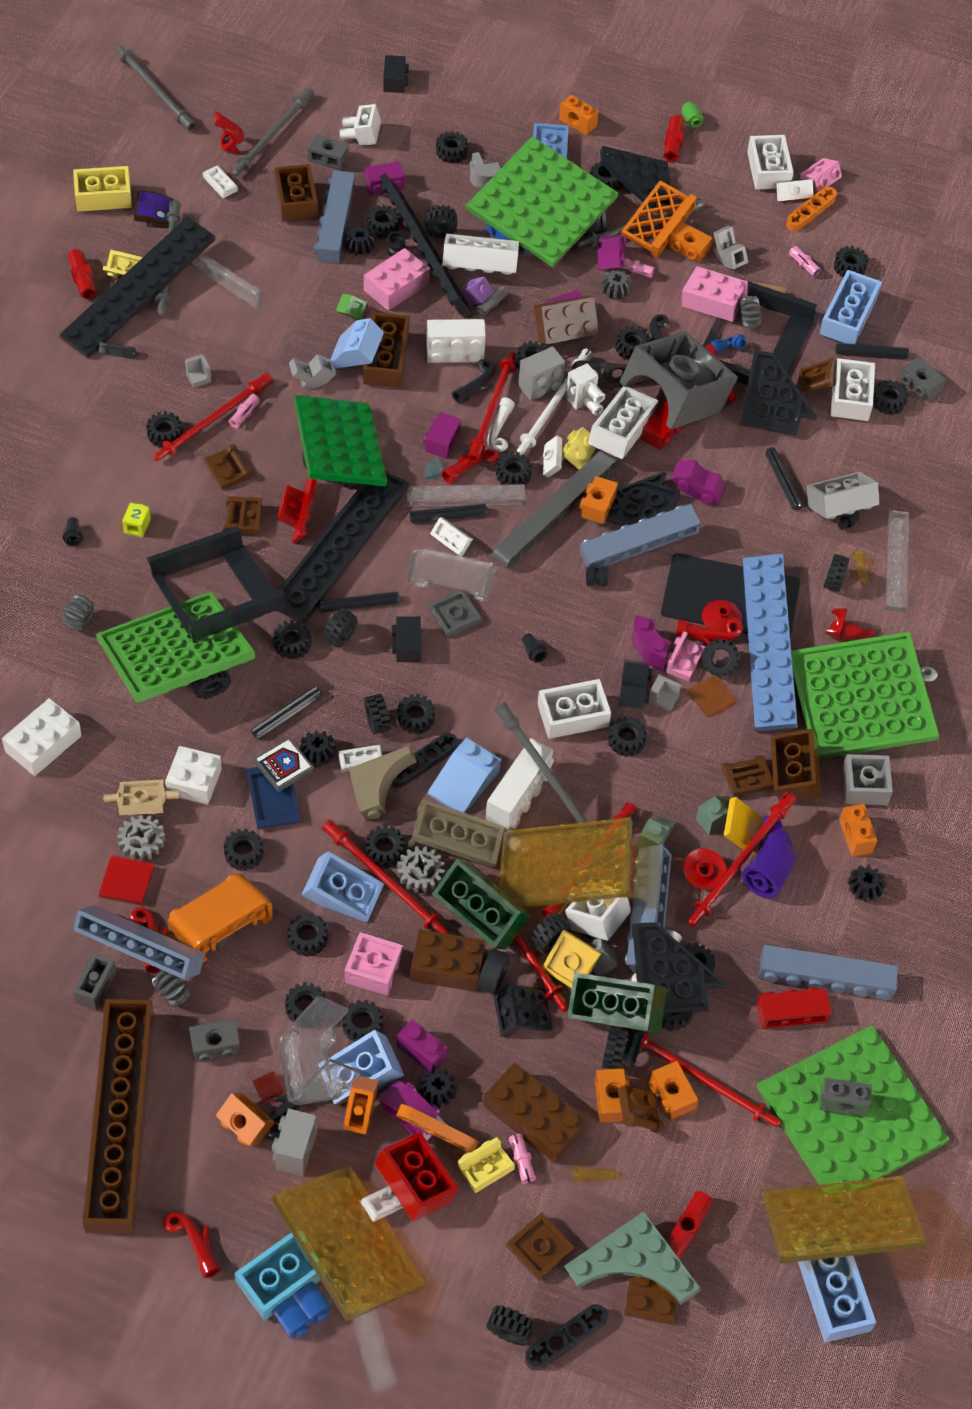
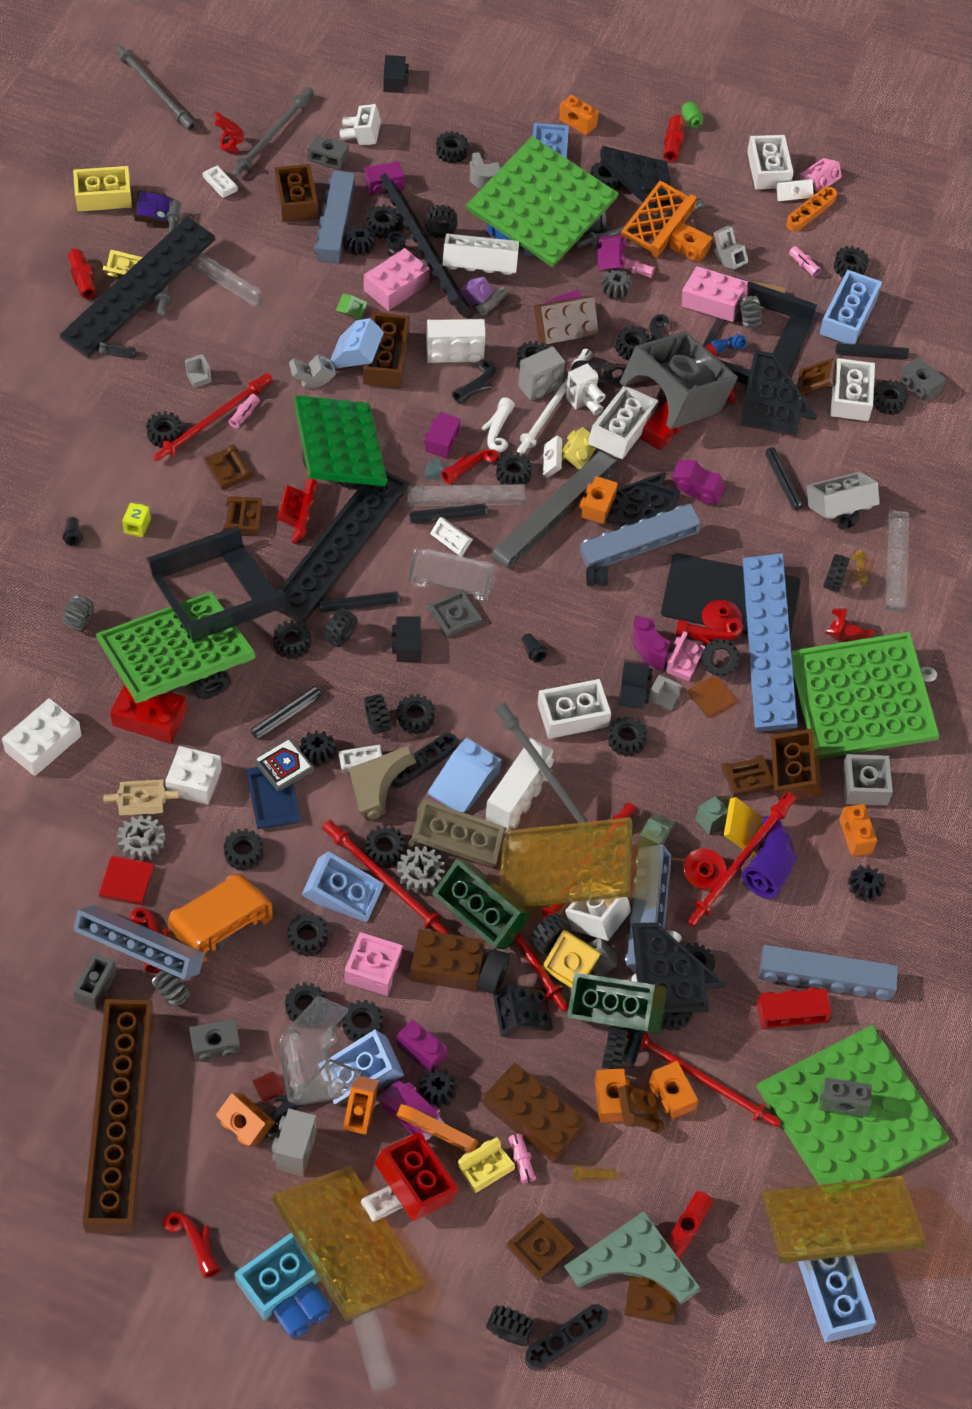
red bar [467,351,517,463] -> none
none -> red brick [110,684,188,744]

